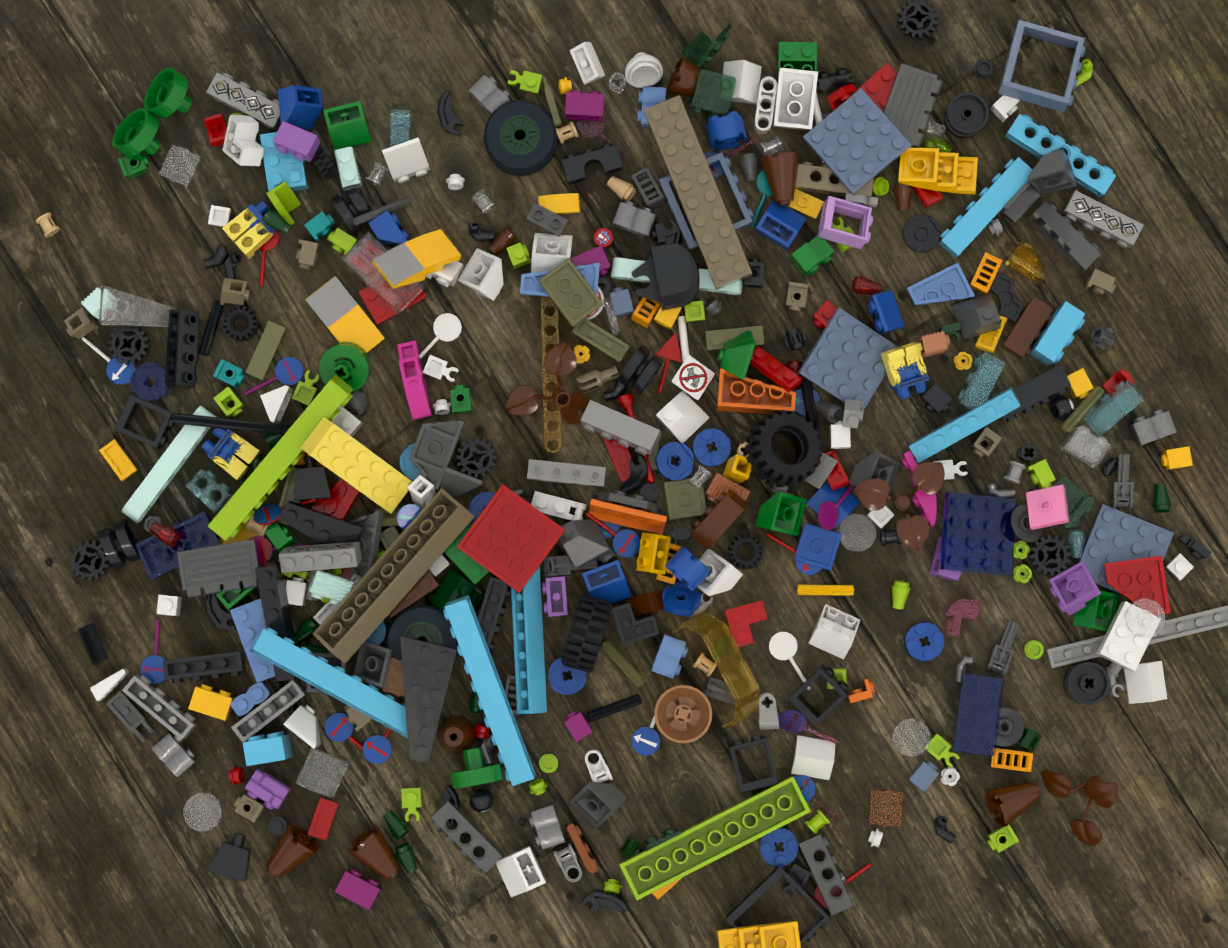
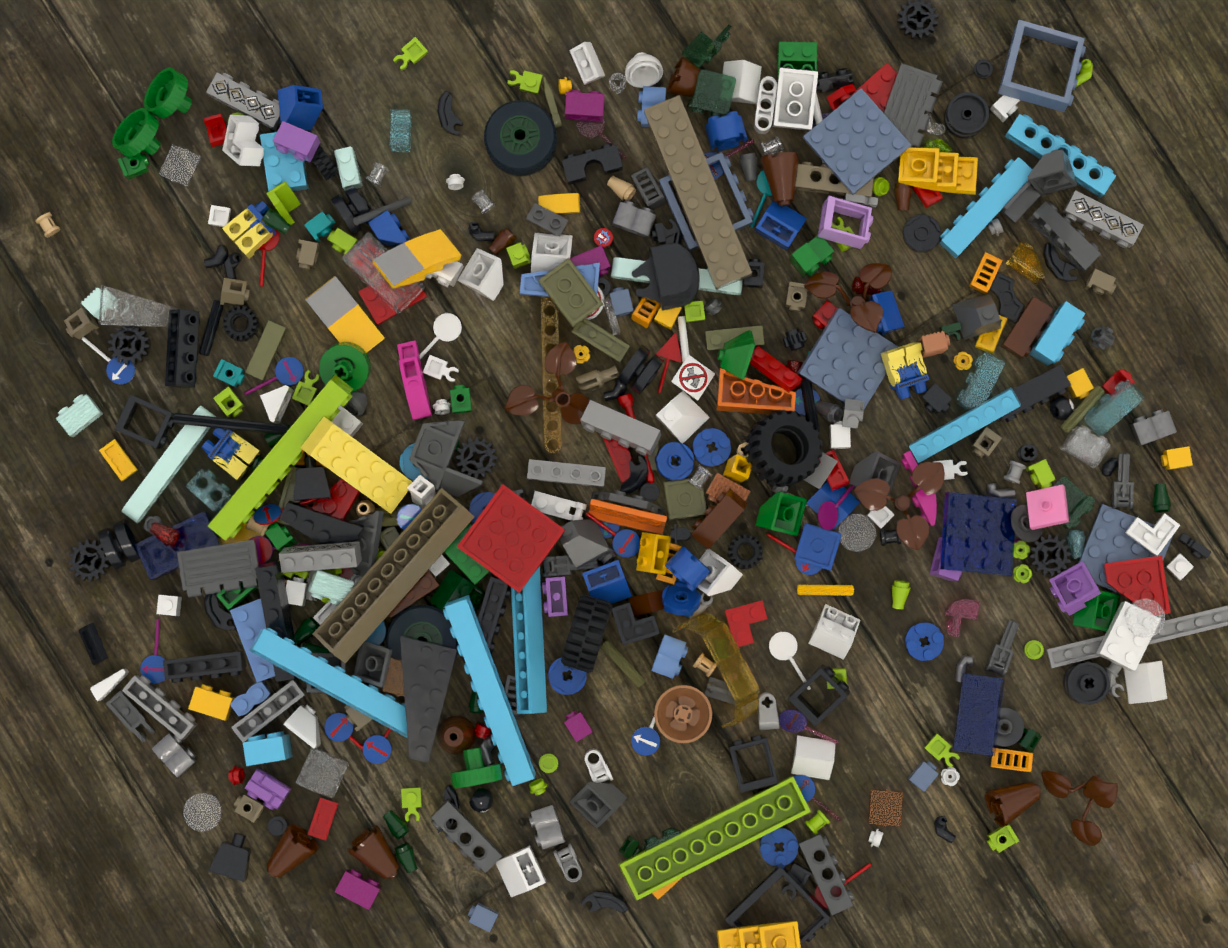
clear blue plate [131,363,169,402] -> none
green slope [323,101,372,151] -> none
white slope [382,138,430,183] -> none
flat silver brick [468,75,512,115] -> none
tan bush [556,121,579,144] -> none
dark orange hinge [565,822,598,874] -> none
black axle [586,694,642,722] -> none
lime plate [604,879,622,894] -> none
yellow plate [787,189,824,220] -> none
orange bracket [847,679,875,703] -> none
clear tile [892,719,931,758] -> none
medium blue wing [906,263,975,306] -> none
none -> light aqua brick [56,394,103,437]
none -> tan cone [356,500,375,517]
none -> lime plate [393,37,428,71]
none -> sand blue brick [468,902,499,932]
none -> reddish brown plant [804,263,892,333]
none -> black piece [1043,243,1078,282]
none -> white plate [1125,513,1180,556]

